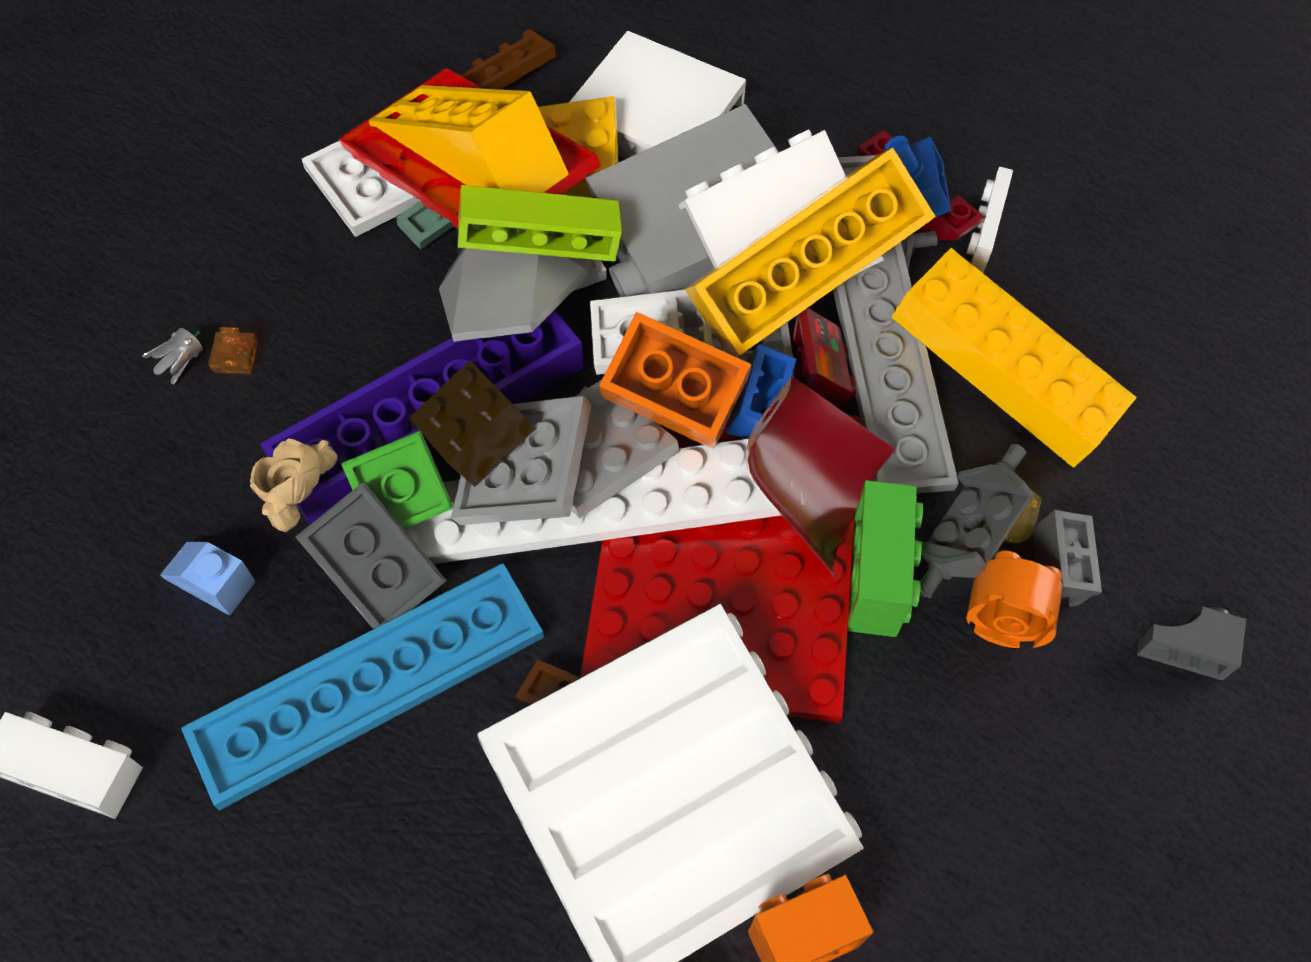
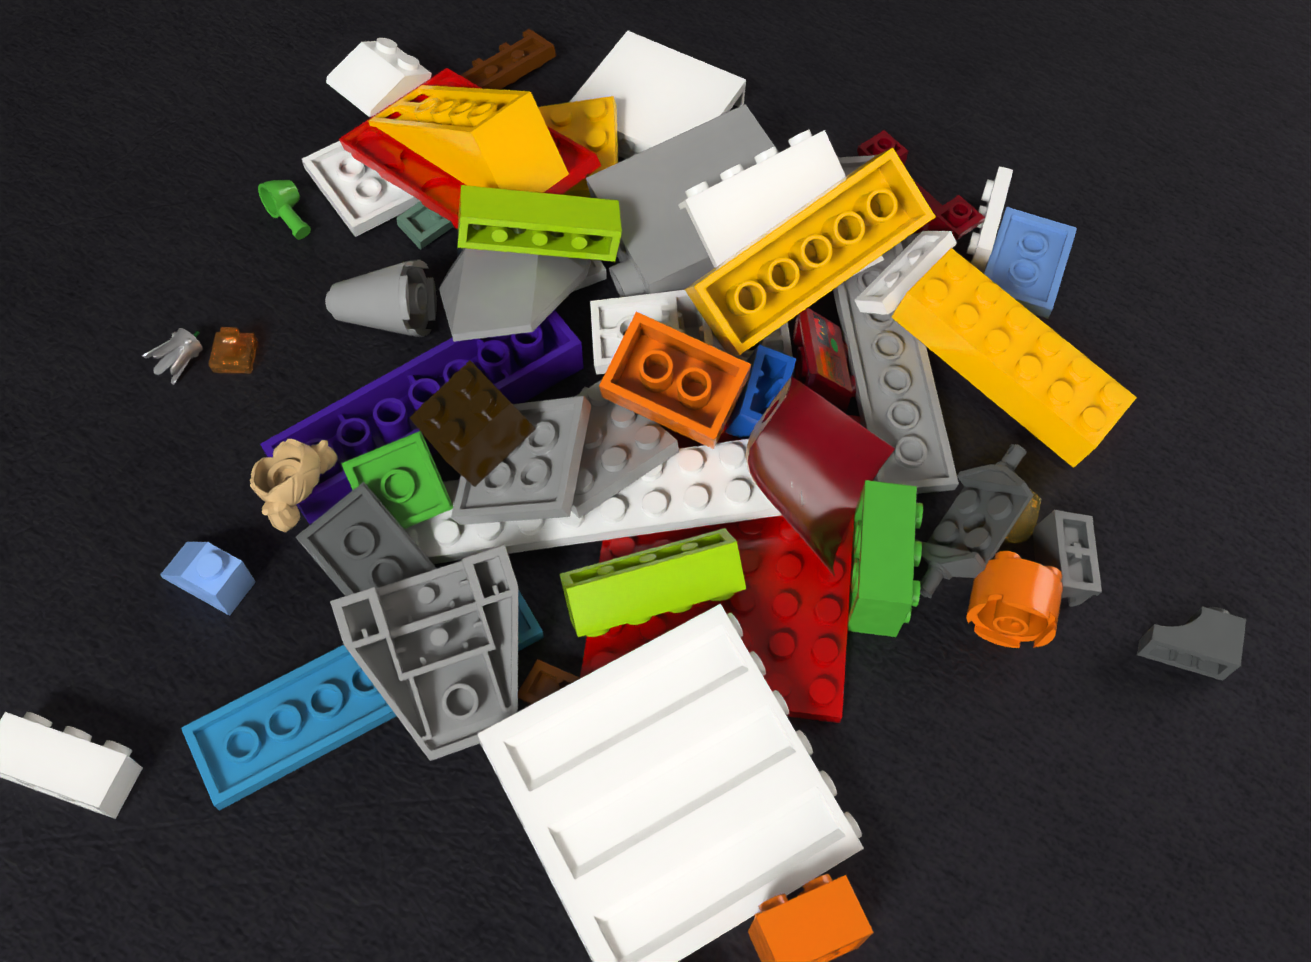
blue brick [885,136,951,217] -> none
none -> bright green bar [258,180,311,240]
none -> light grey cone [325,260,437,337]
none -> white slope [326,38,432,117]
none -> light grey wedge [330,545,519,761]
none -> lime brick [560,528,746,637]
none -> white plate [855,231,957,315]
none -> medium blue plate [984,207,1077,319]

